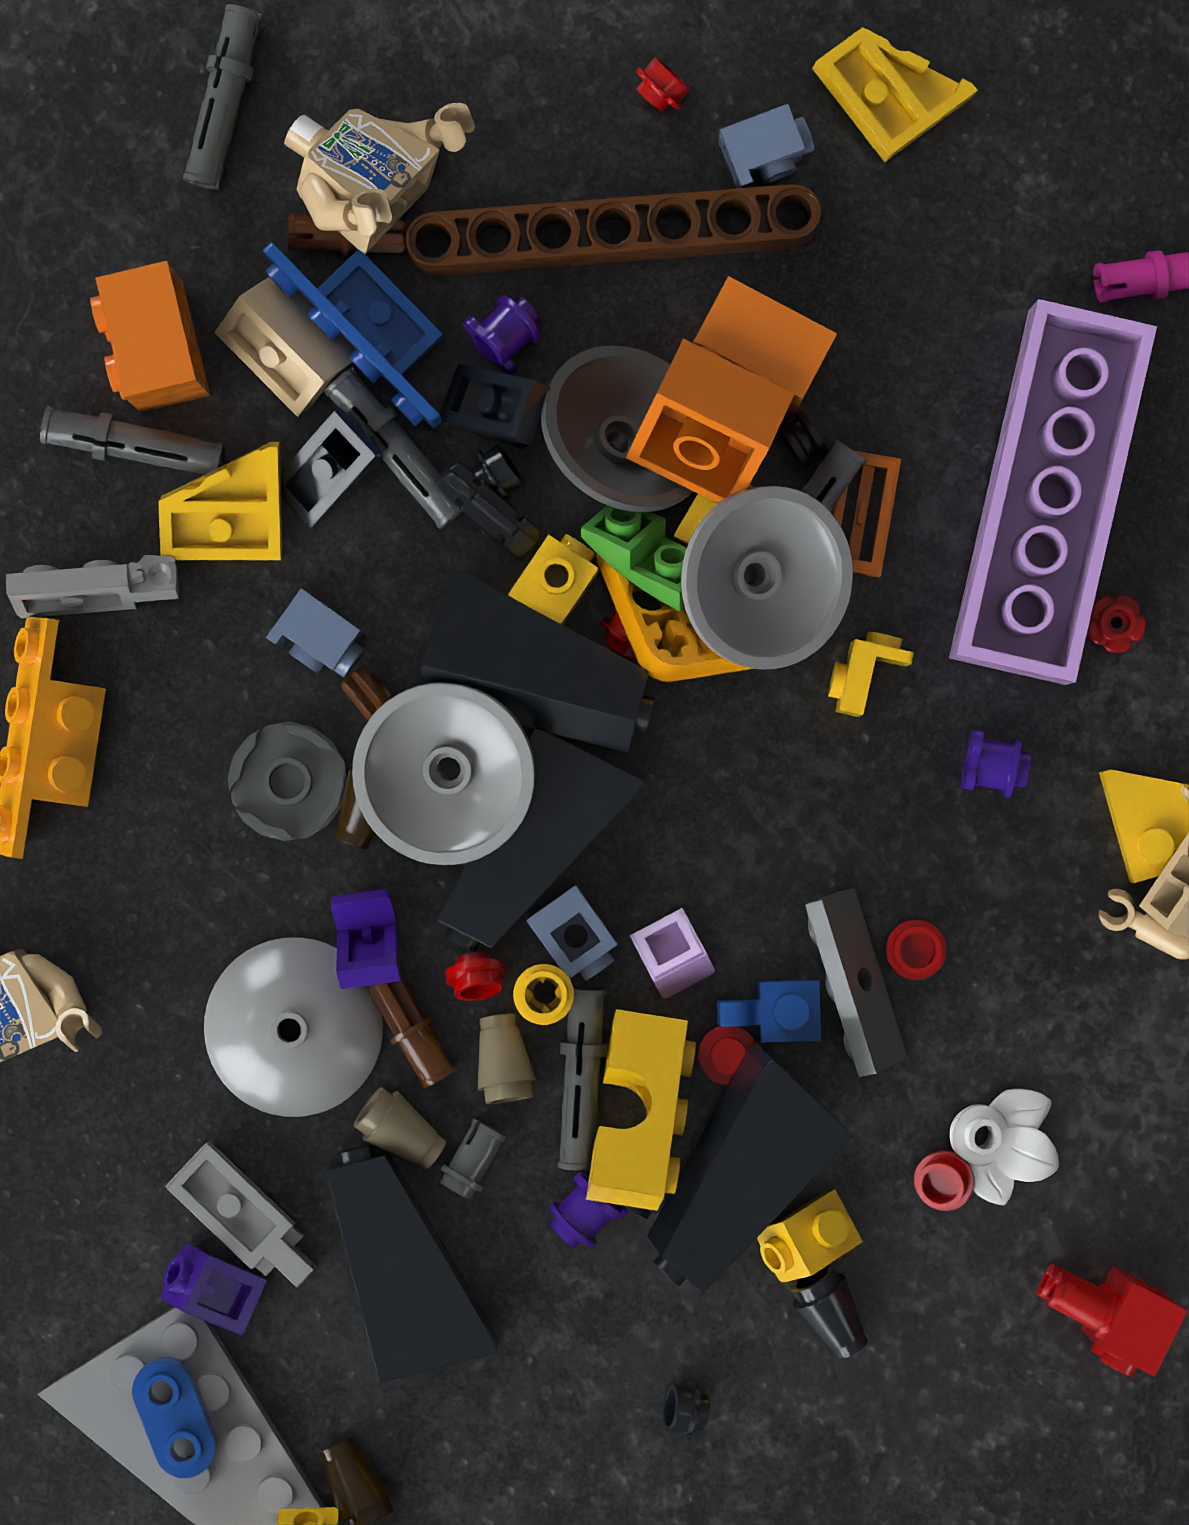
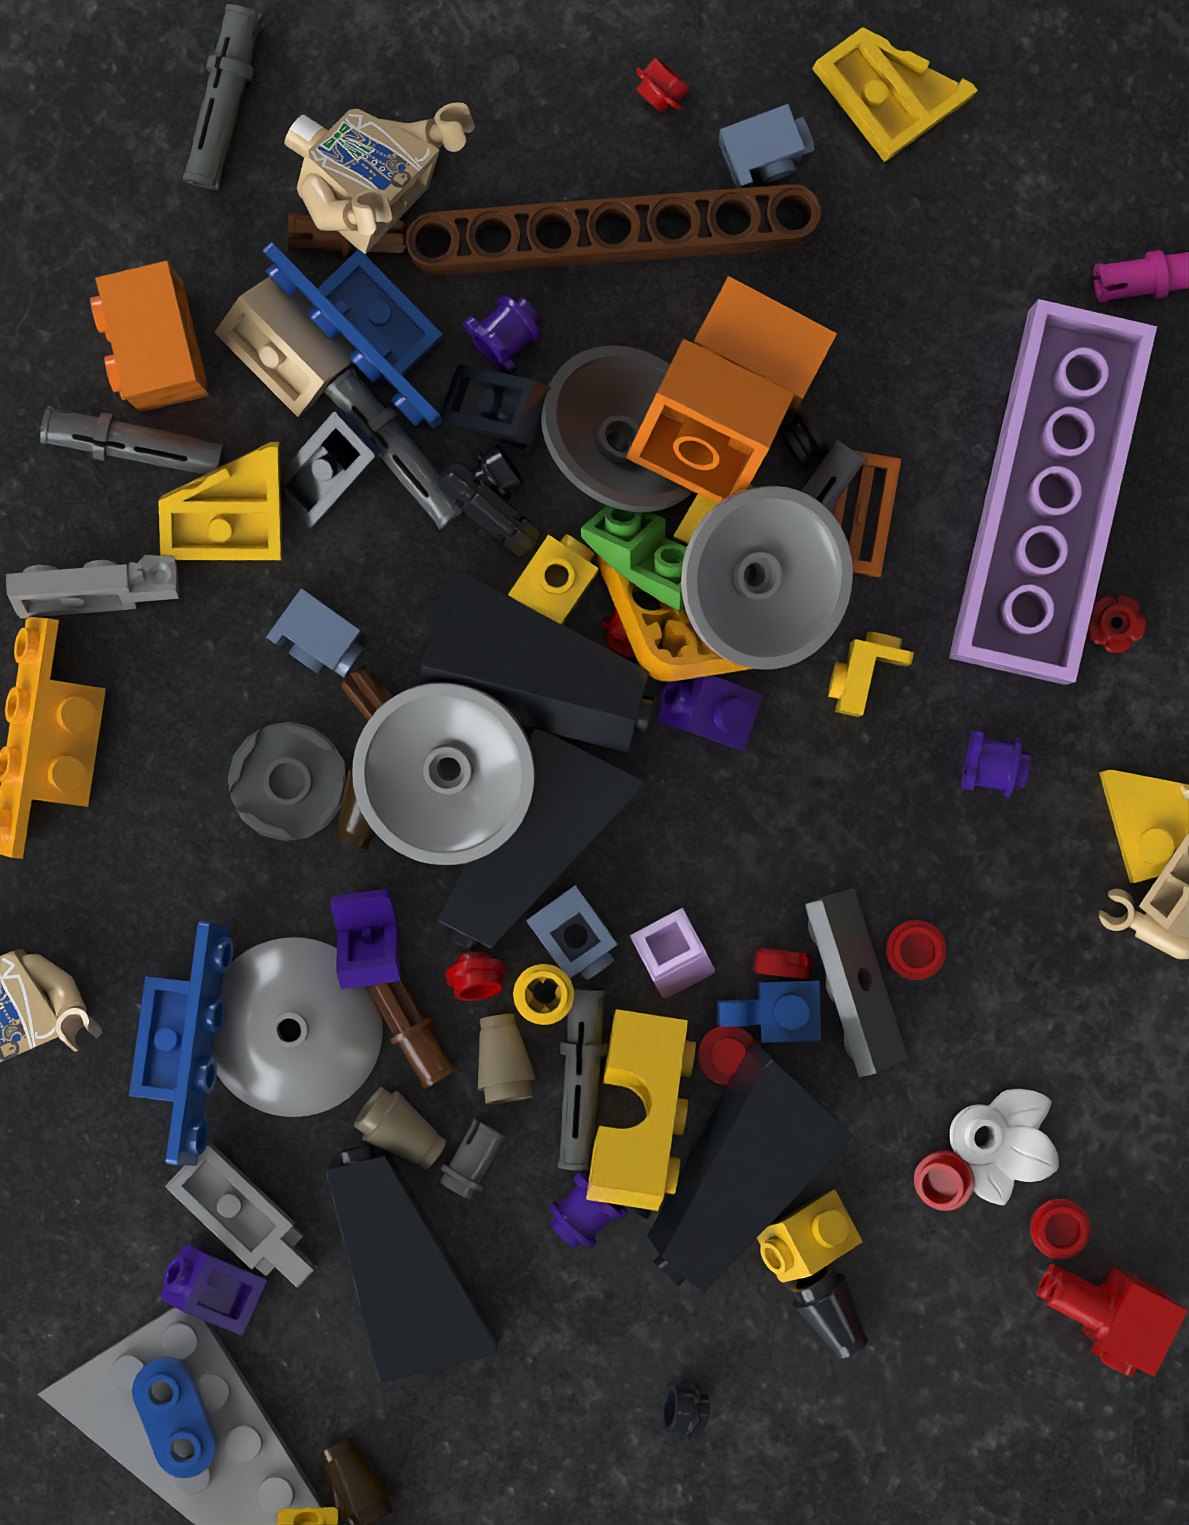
none -> blue bracket [129,921,233,1166]
none -> dark purple bracket [658,675,763,751]
none -> red tile [753,947,815,979]
none -> red plate [1030,1198,1091,1259]

